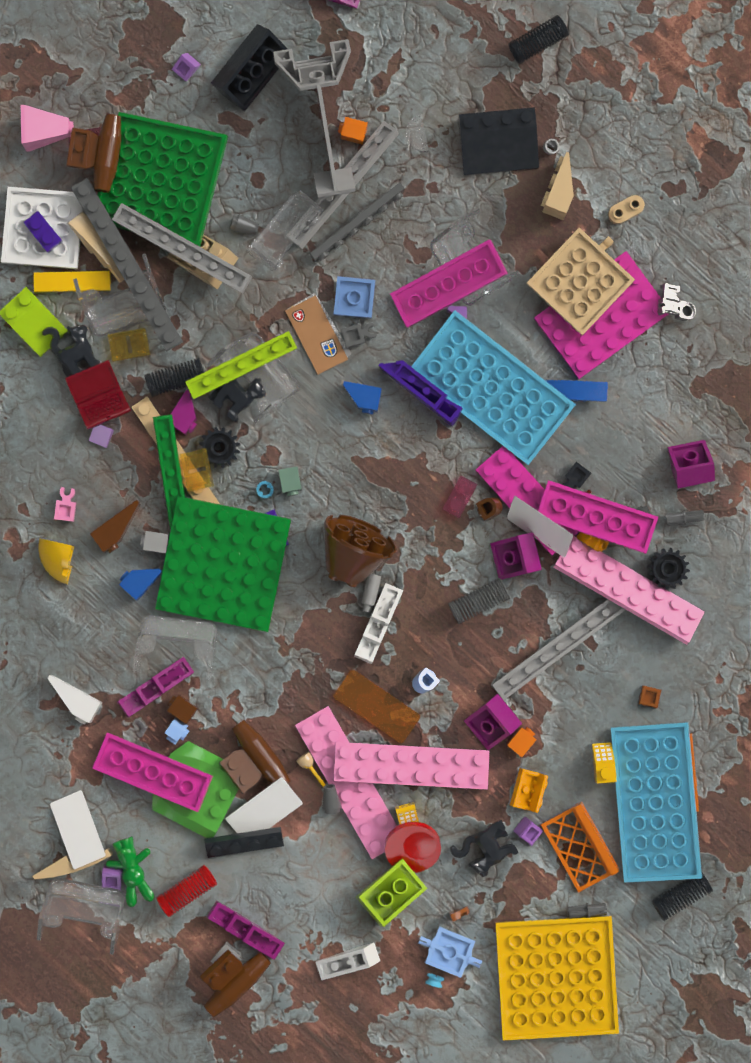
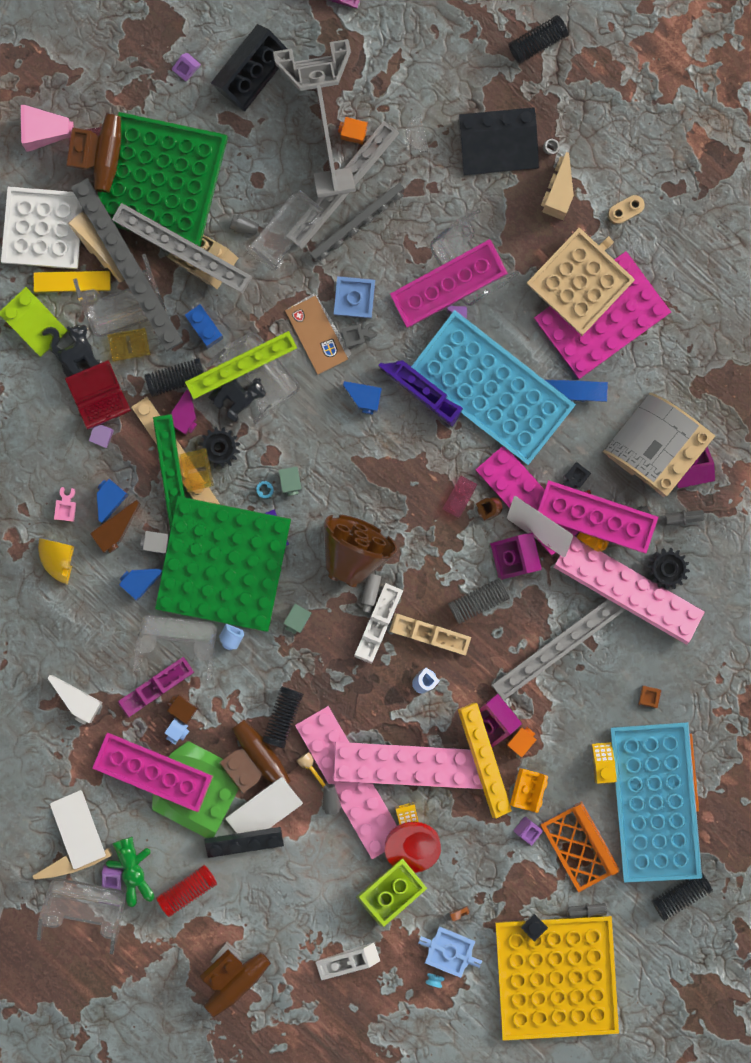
dark purple plate [23,211,63,253] -> none
magenta slope [206,901,285,960] -> none
clear orange piece [334,670,420,743] -> none
black animal [450,820,519,877] -> none
piece [657,283,696,321] -> none
none -> blue slope [97,479,128,524]
none -> blue brick [185,304,223,349]
none -> light blue plate [219,624,244,650]
none -> black piece [262,686,304,749]
none -> sand green brick [283,604,312,634]
none -> tan slope [389,613,471,656]
none -> yellow plate [458,703,512,818]
none -> black plate [520,914,548,942]
none -> light grey slope [603,393,715,497]

